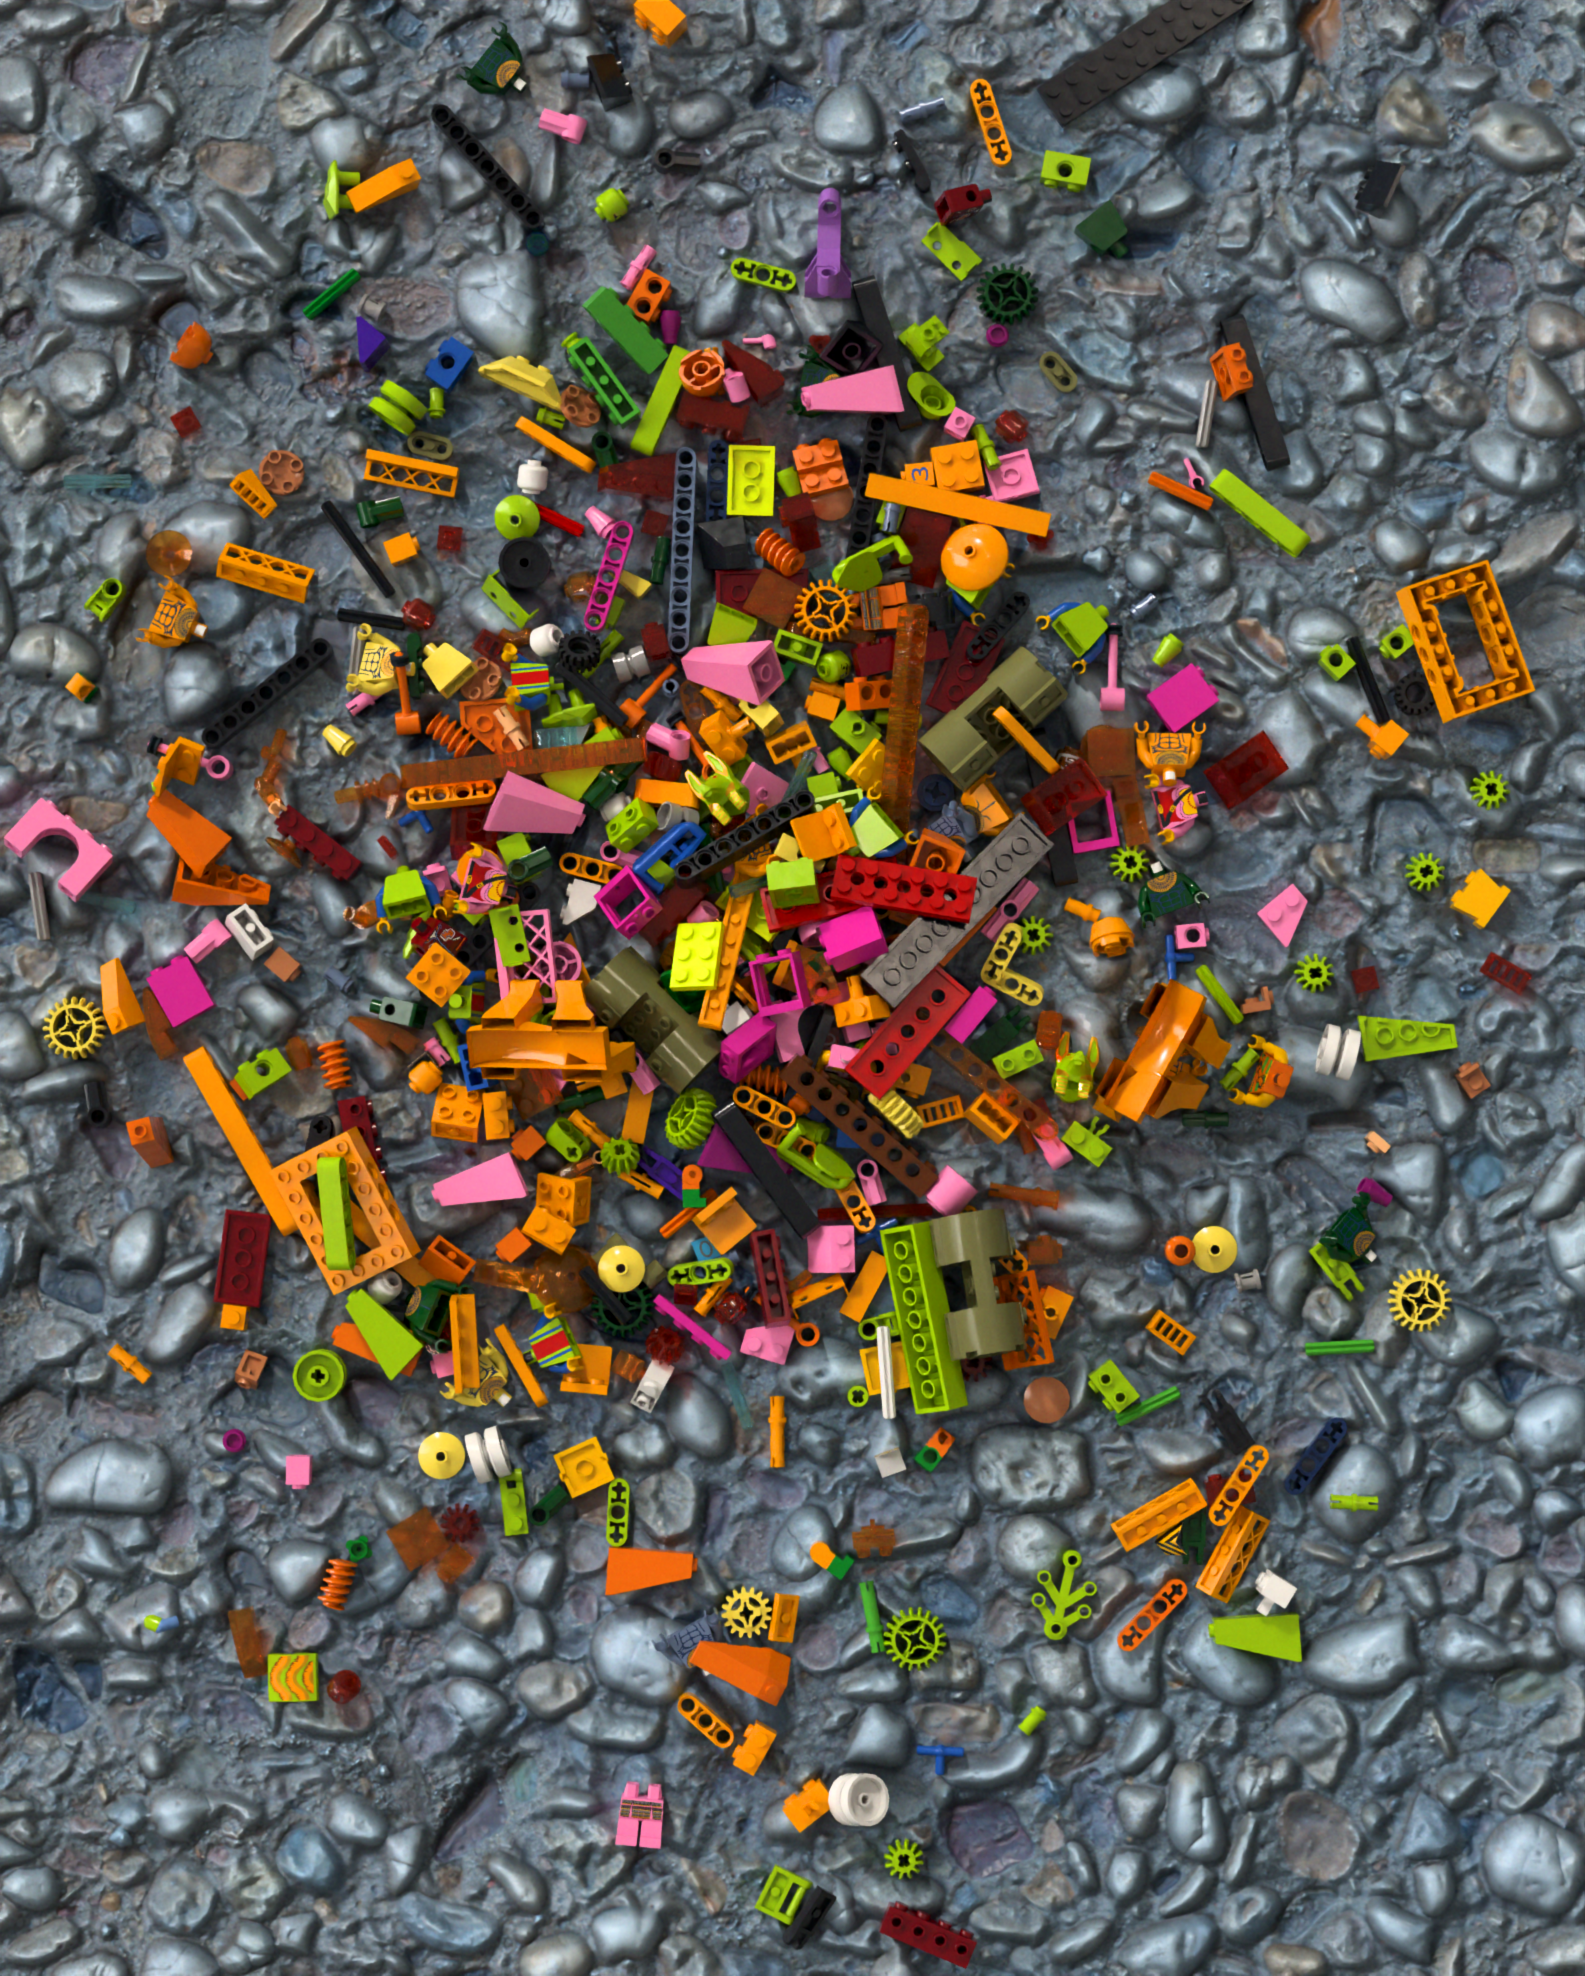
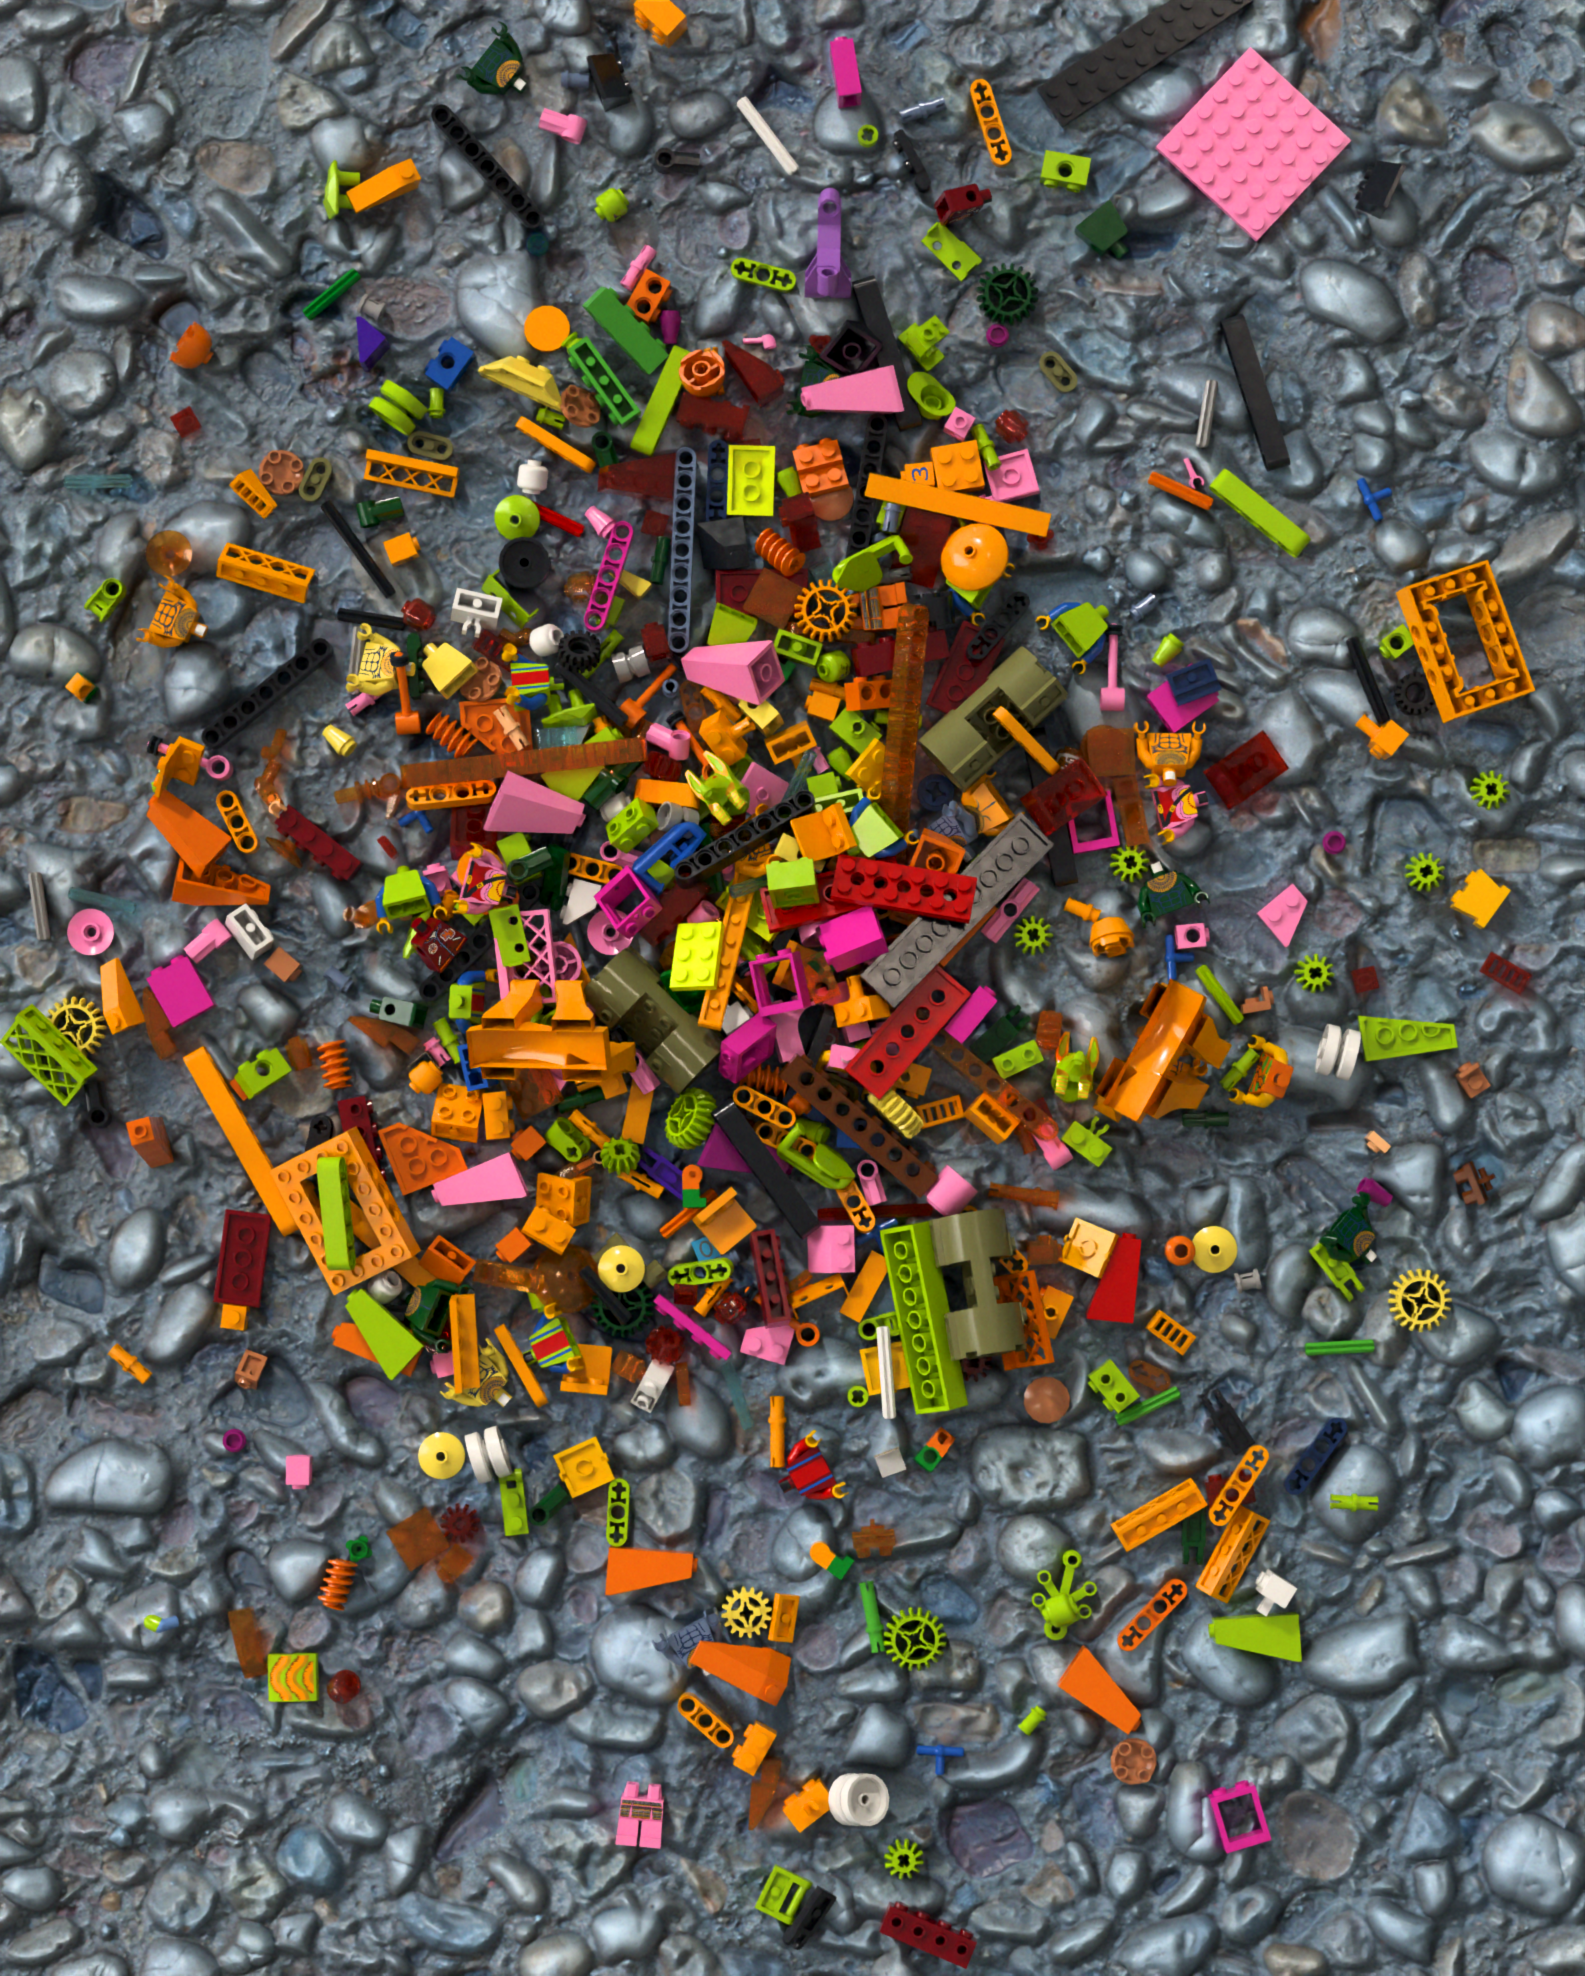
bright pink arch [4,798,113,902] -> none
lime wheel [293,1349,348,1402] -> none
light orange bracket [406,943,471,1008] -> none
clear red tile [437,525,463,552] -> none
bright pink piece [722,368,751,402] -> none
light yellow beam [981,923,1044,1006] -> none
sticker [1155,1522,1187,1555] -> none
orange plate [1209,342,1254,402] -> none
lime brick [1317,644,1356,682] -> none
none -> lime fence [0,1004,98,1107]
none -> bright pink dish [67,909,114,955]
none -> light orange beam [216,790,260,855]
none -> olive plate [299,457,333,503]
none -> orange plate [378,1122,468,1196]
none -> white brick [450,588,503,638]
none -> light orange tile [524,306,570,352]
none -> dark green hinge [540,843,571,911]
none -> bright pink dish [587,909,633,955]
none -> clear orange beam [675,1361,691,1407]
none -> white axle [737,96,799,175]
none -> clear orange slope [748,1756,781,1830]
none -> torso [778,1430,849,1500]
none -> dark pink brick [829,36,862,109]
none -> lime bush [858,124,878,148]
none -> lime head [1042,1593,1079,1628]
none -> orange slope [1057,1645,1142,1735]
none -> yellow plate [1058,1218,1119,1278]
none -> red slope [1085,1233,1141,1324]
none -> nougat dish [1111,1738,1157,1785]
none -> clear orange beam [1128,1359,1171,1391]
none -> bright pink plate [1155,47,1351,242]
none -> dark blue plate [1165,658,1222,707]
none -> dark pink window [1208,1780,1271,1853]
none -> magenta plate [1322,831,1346,854]
none -> blue piece [1357,478,1392,522]
none -> reddish brown hips [1453,1161,1496,1205]

